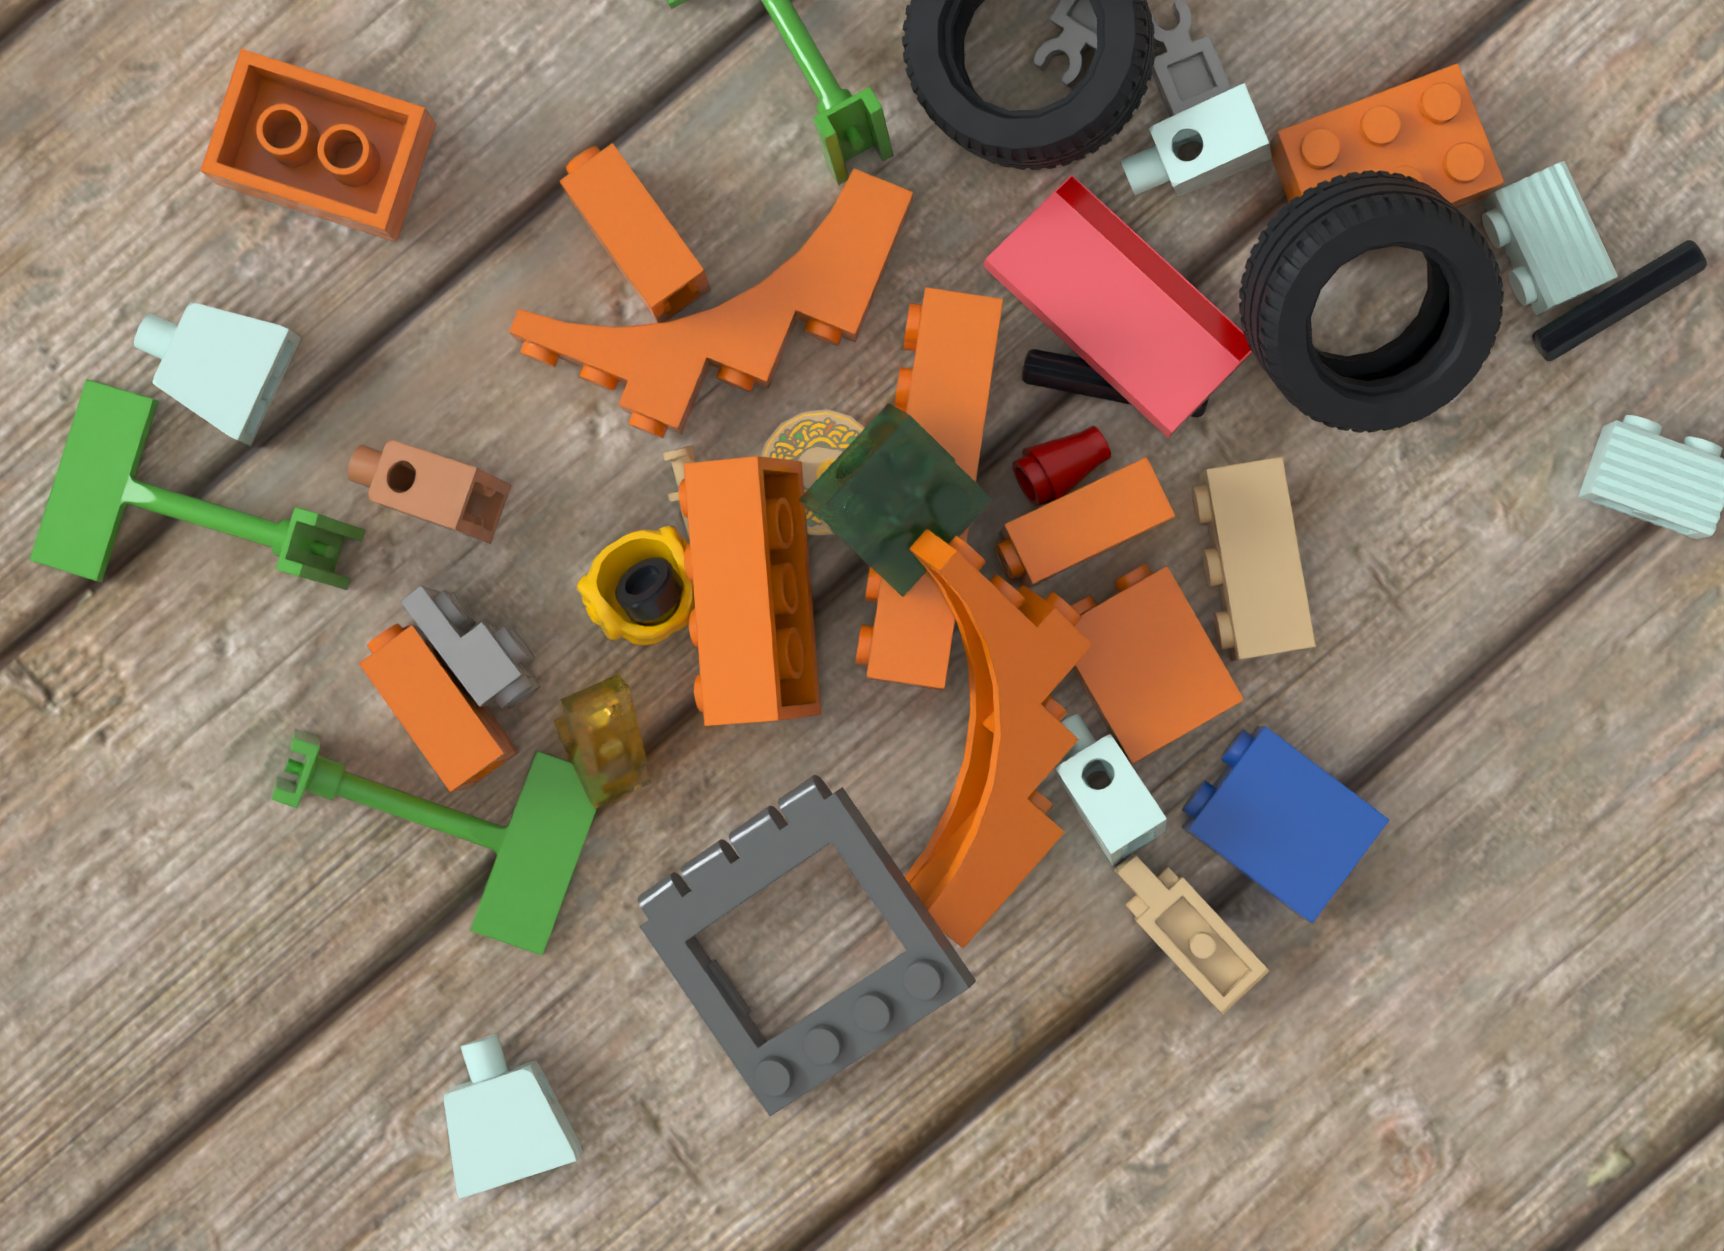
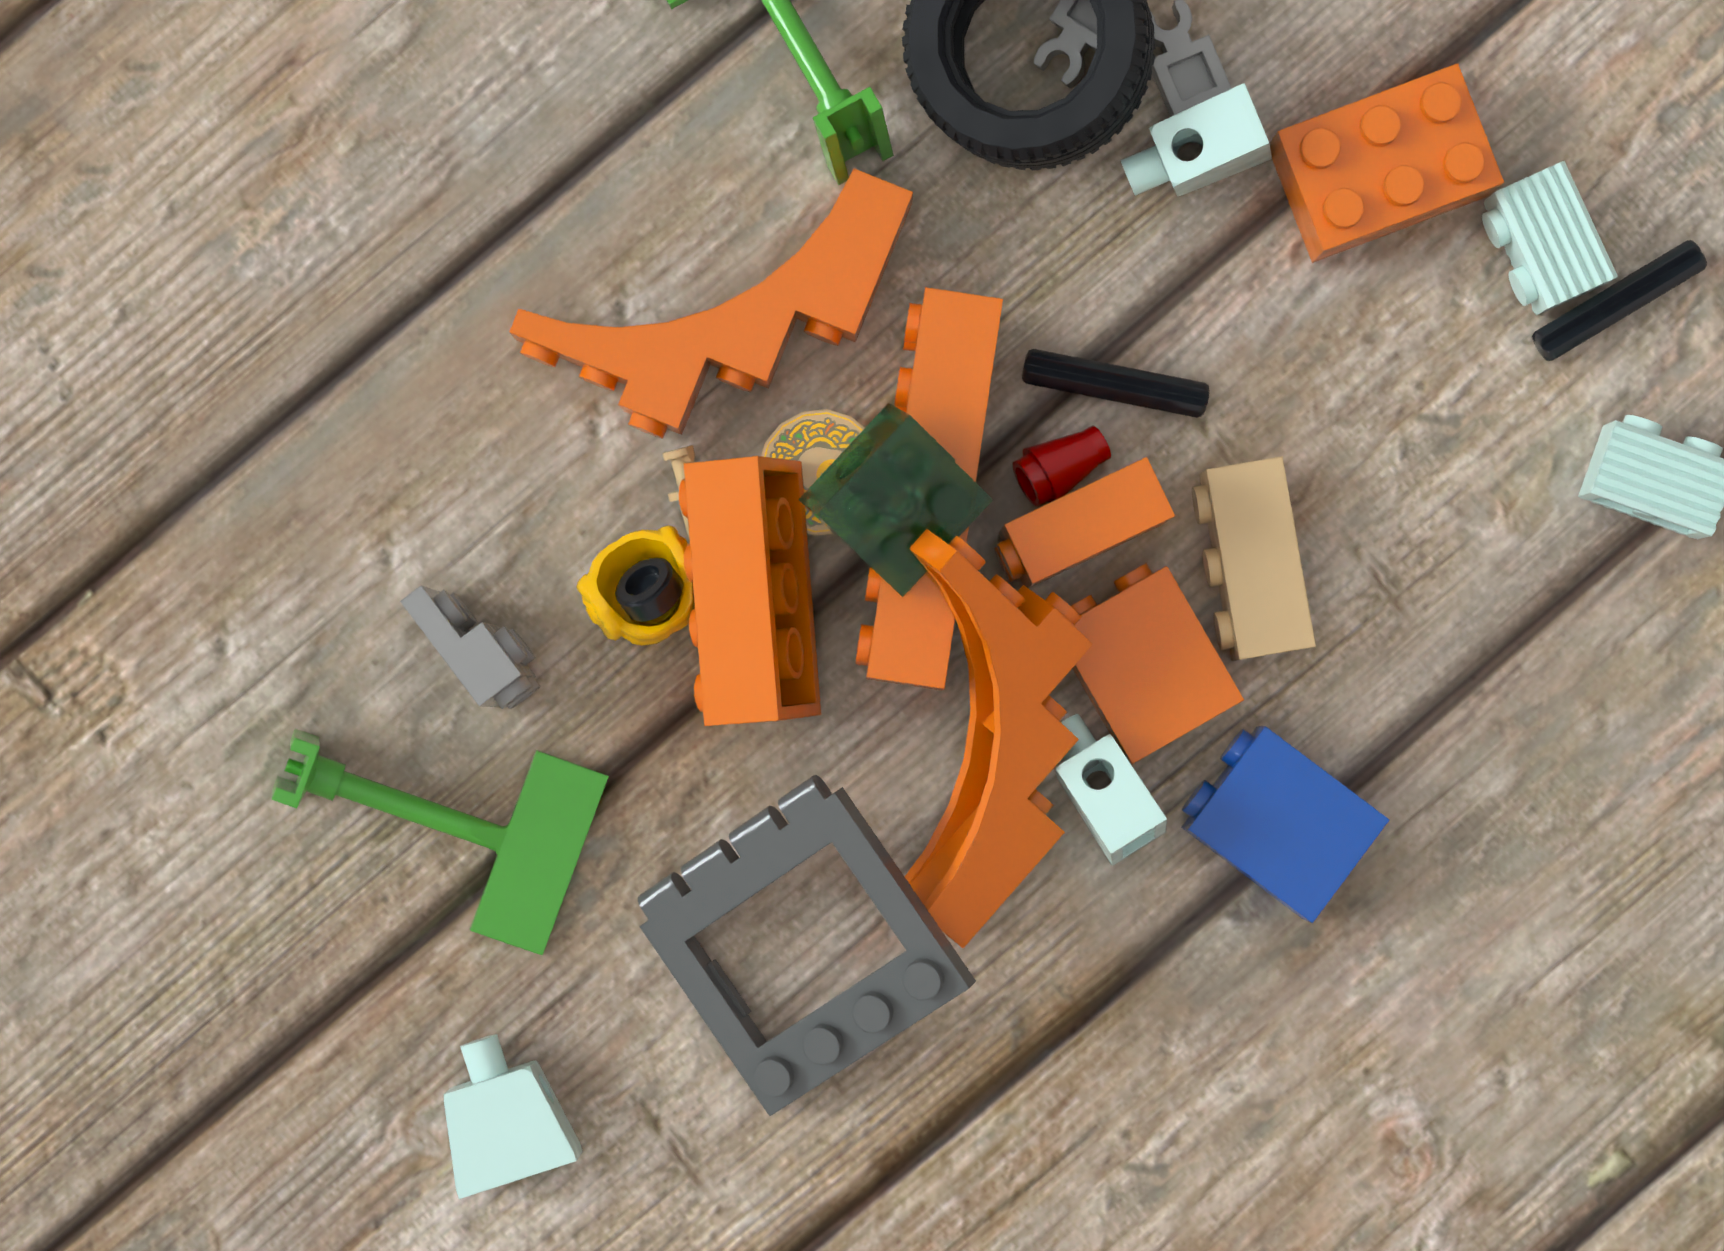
bright green piece [30,379,366,590] -> none
light aqua torso [134,302,301,446] -> none
orange brick [200,48,436,243] -> none
nougat torso [348,439,512,544] -> none
orange brick [358,623,519,792] -> none
clear yellow slope [554,673,652,809] -> none
orange brick [559,143,711,323] -> none
coral tile [983,175,1253,439] -> none
tan hinge [1114,853,1269,1015] -> none
black tyre [1239,170,1504,433] -> none

